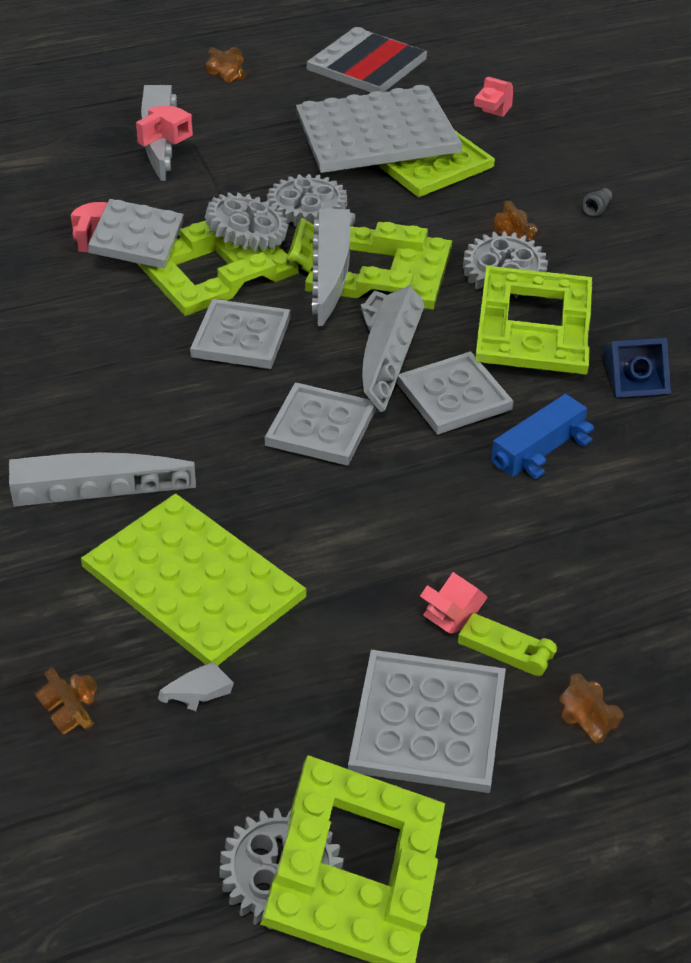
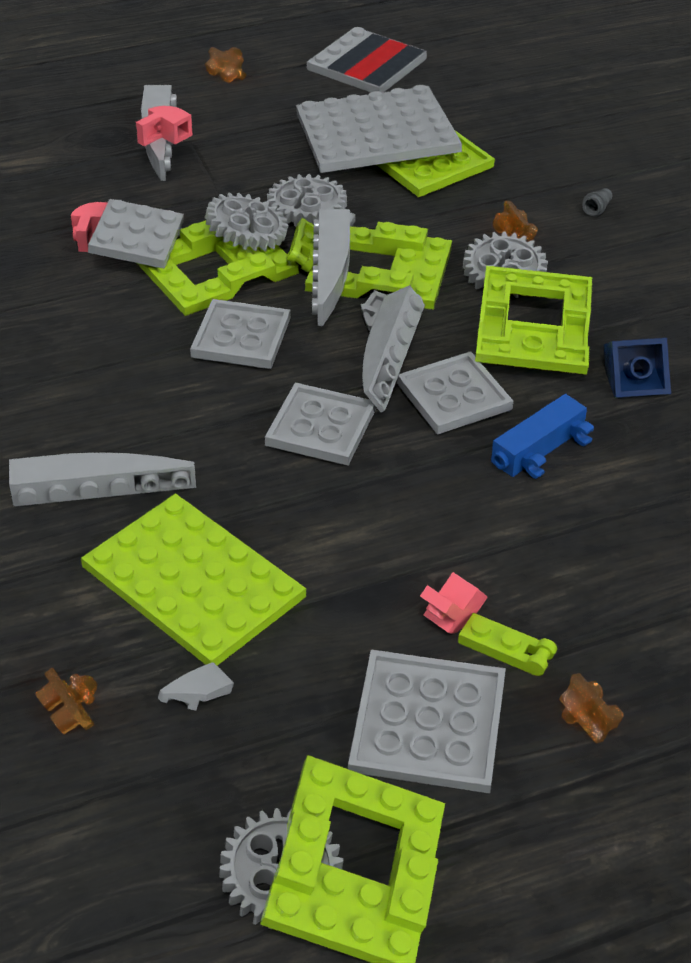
coral brick [474,77,513,117] -> none

